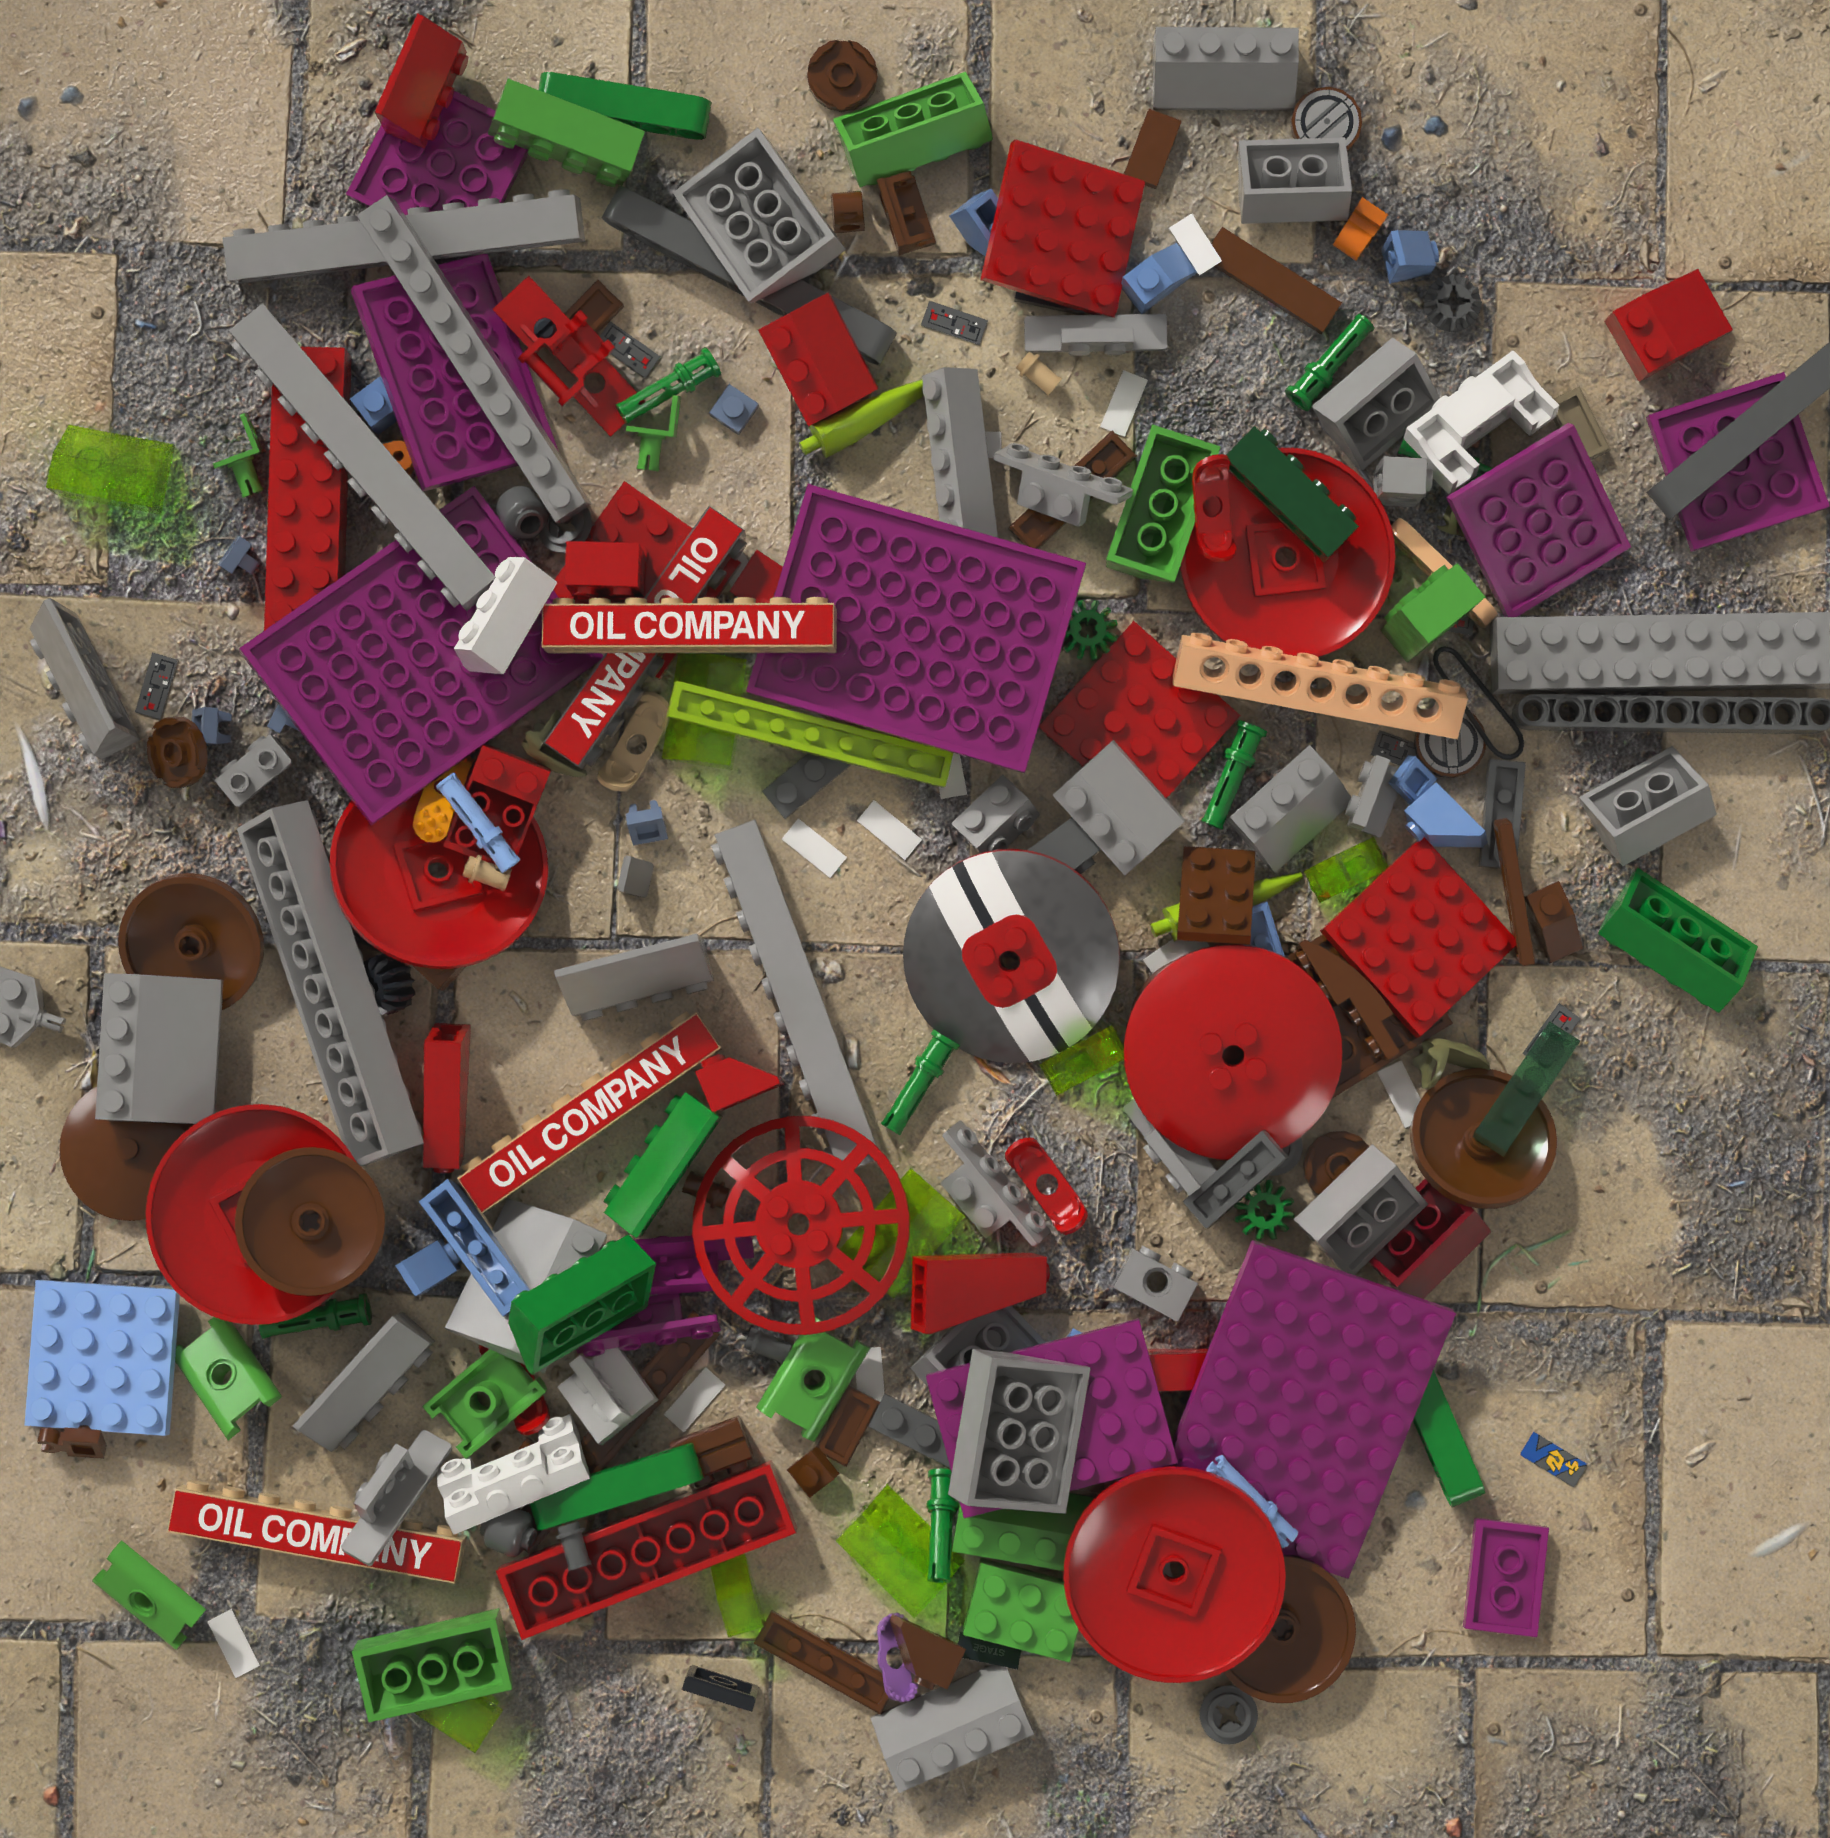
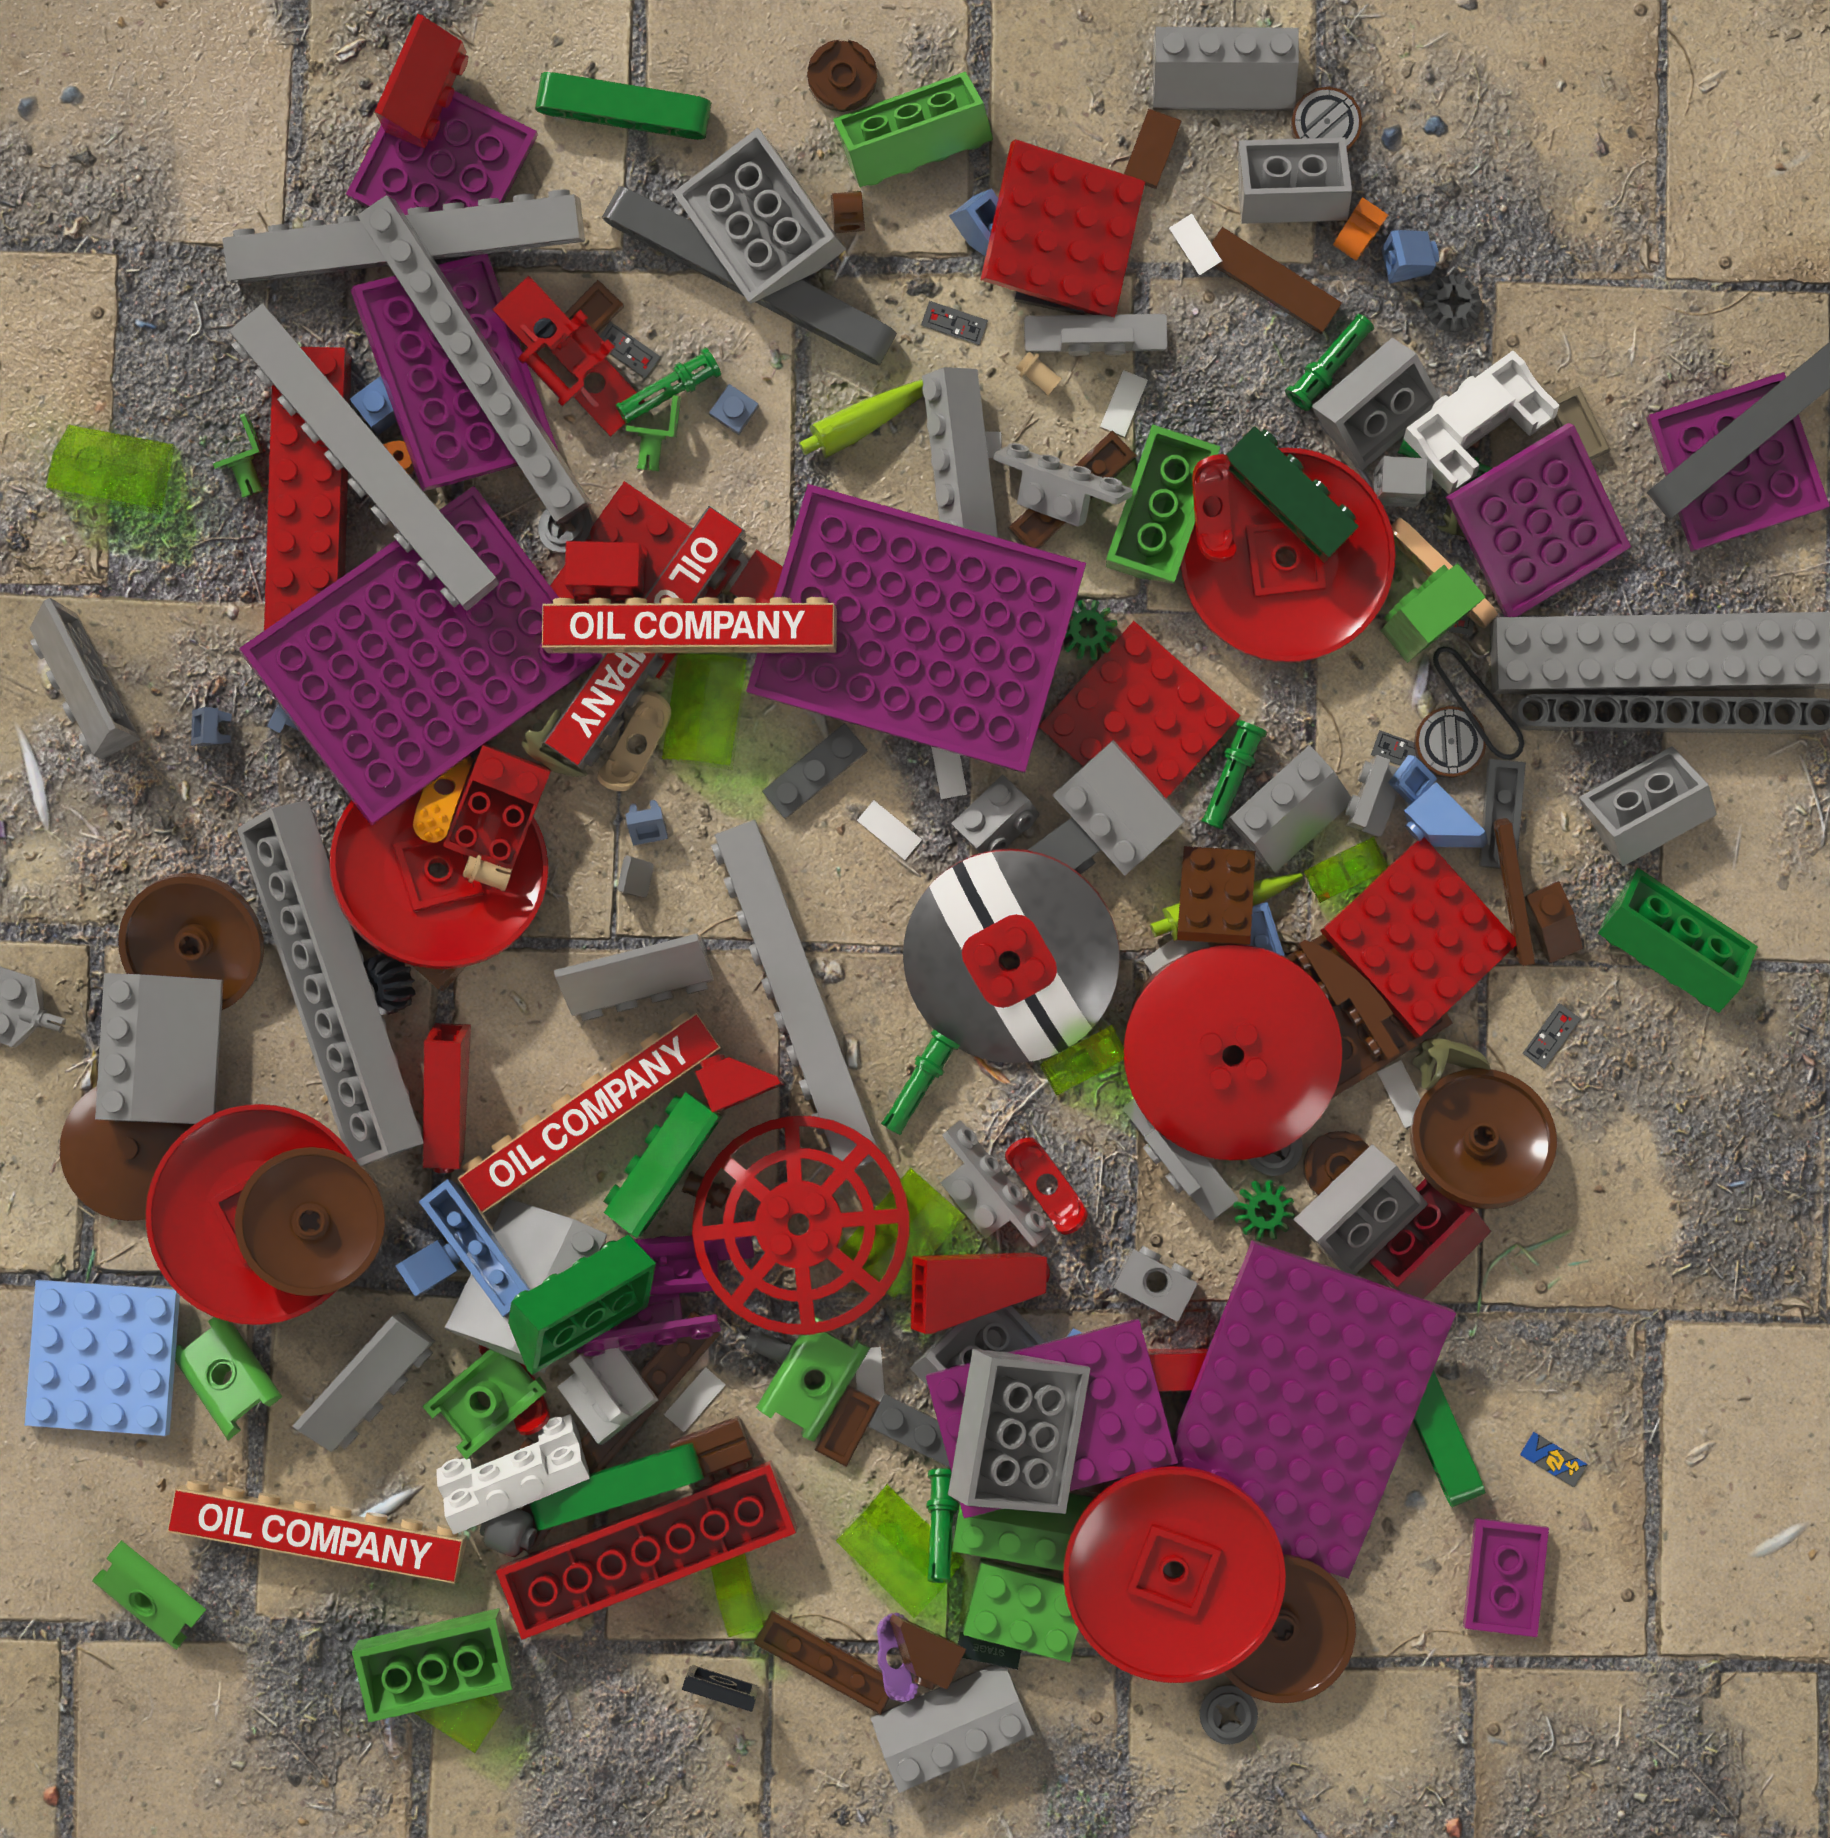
reddish brown plate [37,1425,107,1459] -> none
dark grey sticker [135,652,178,719] -> none
reddish brown tile [147,716,208,788] -> none
white sticker [207,1609,260,1678] -> none
light grey bracket [214,734,293,807] -> none
sand blue tile [217,536,260,575] -> none
green pin [259,1293,372,1339] -> none
light grey bracket [341,1430,452,1566] -> none
light blue pin [436,773,521,874] -> none
white slope [454,557,557,674] -> none
bright green brick [488,78,645,187] -> none
dark grey head [496,486,548,539] -> none
dark grey pin [556,1521,592,1571] -> none
lime plate [666,681,953,788] -> none
red slope [758,292,879,427] -> none
white sticker [782,818,847,878] -> none
reddish brown plate [787,1446,840,1498] -> none
reddish brown hinge [877,171,936,256] -> none
medium blue slope [1121,243,1197,314] -> none
light nougat brick [1173,633,1468,739] -> none
dark grey plate [1183,1130,1289,1229] -> none
light blue pin [1206,1455,1298,1548] -> none
clear green plate [1473,1021,1580,1157] -> none
red slope [1604,269,1733,382] -> none

